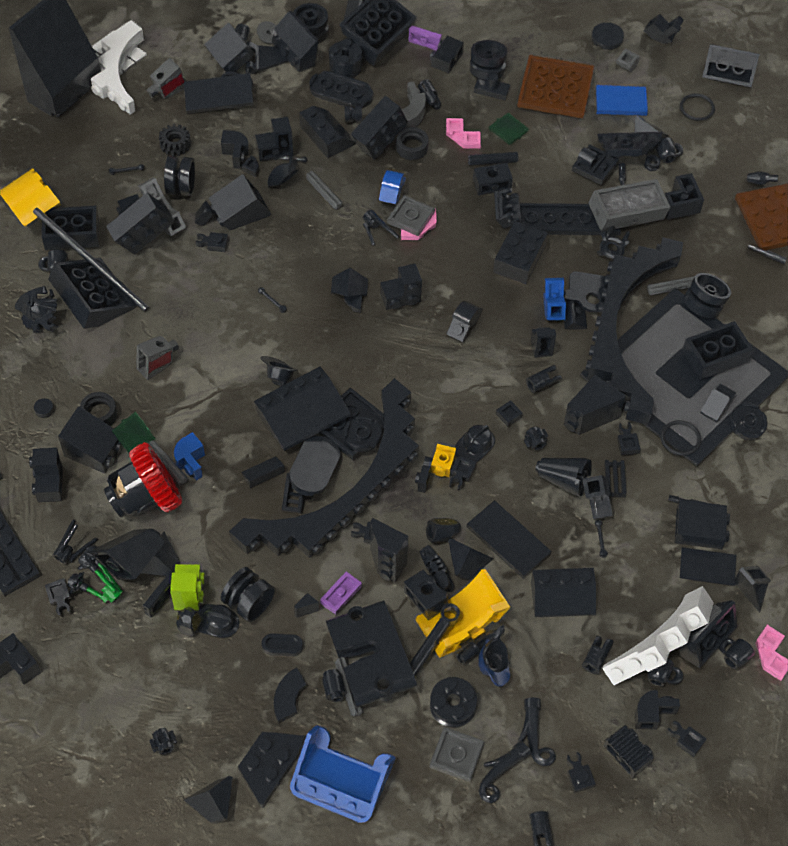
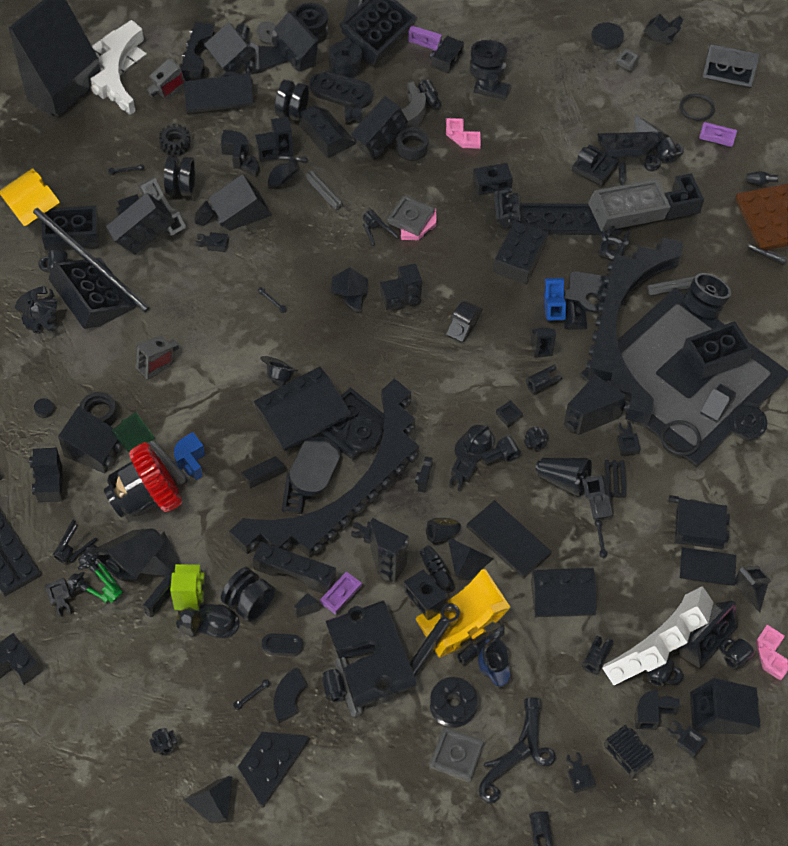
blue windscreen [290,725,396,823] -> none
blue brick [379,170,406,204] -> none
yellow brick [431,444,456,477] -> none
black axle [468,152,519,165] -> none
clear green piece [488,113,529,145] -> none
reddish brown plate [517,55,594,118] -> none
blue tile [595,85,648,116] -> none
none -> black arch [179,22,216,81]
none -> black hinge [233,679,270,710]
none -> black arch [253,542,336,594]
none -> black wheel [275,79,309,121]
none -> black axle [482,436,521,464]
none -> black slope [690,678,760,735]
none -> medium lavender plate [699,122,737,147]

